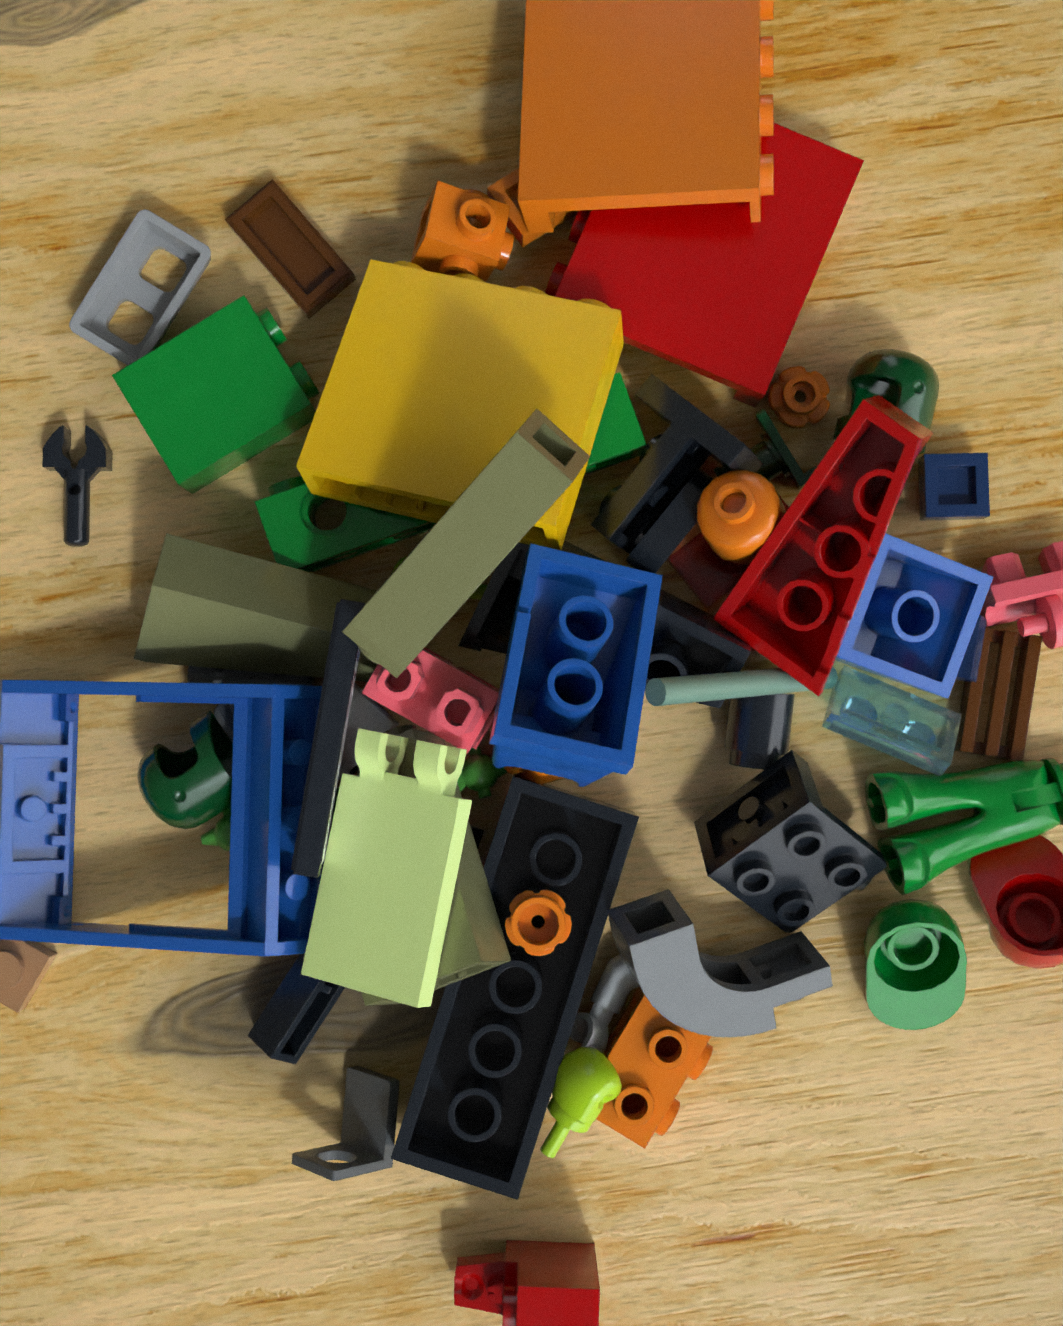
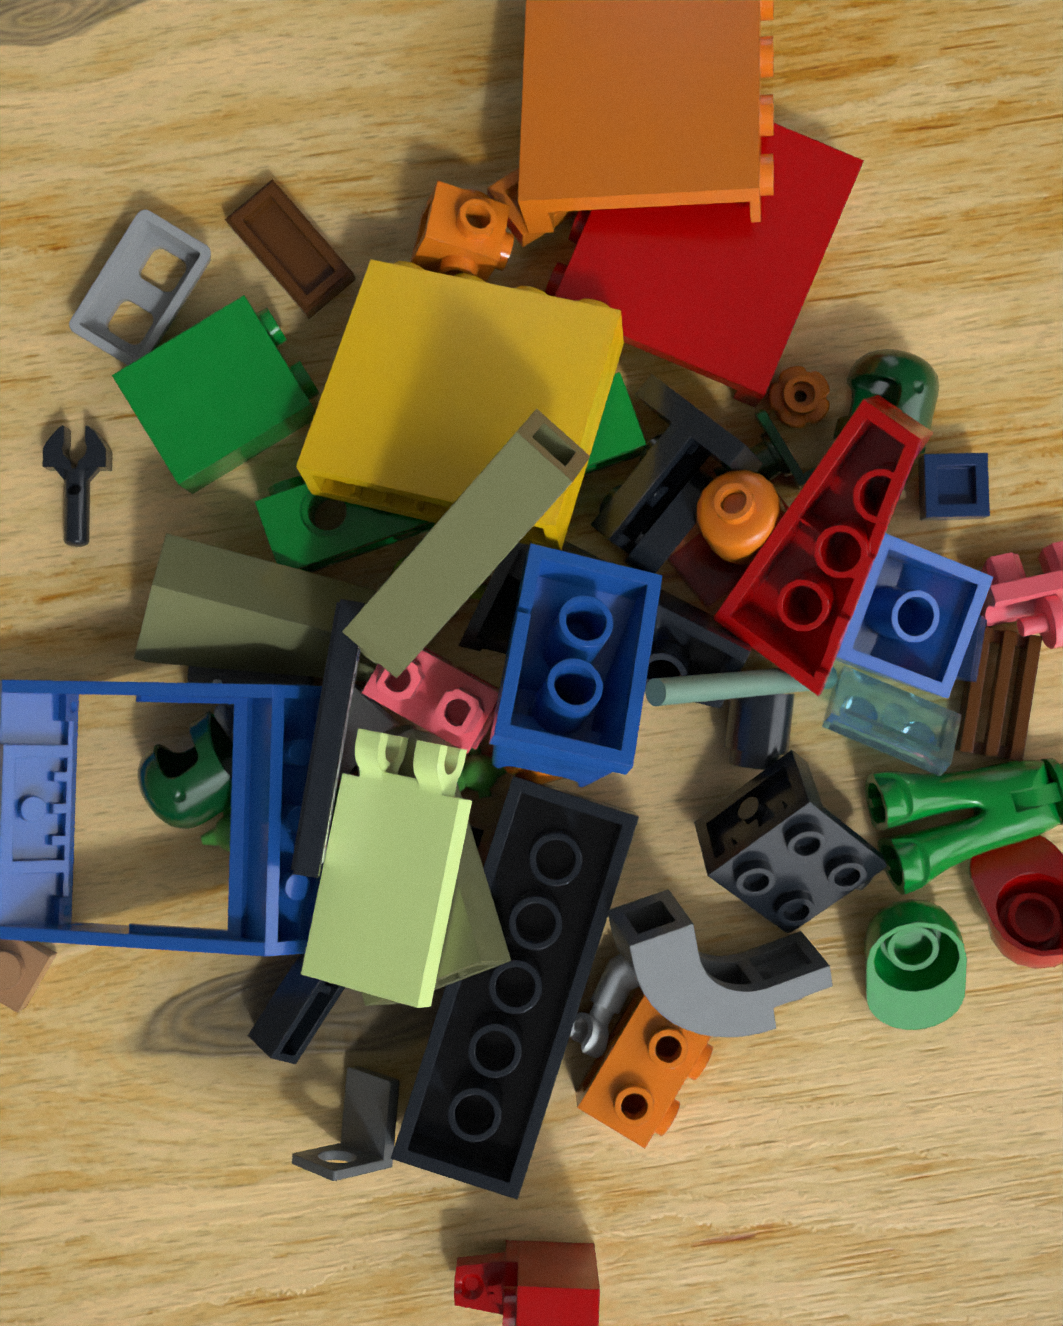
orange plate [505,889,572,956] -> none
lime piece [540,1047,622,1158] -> none

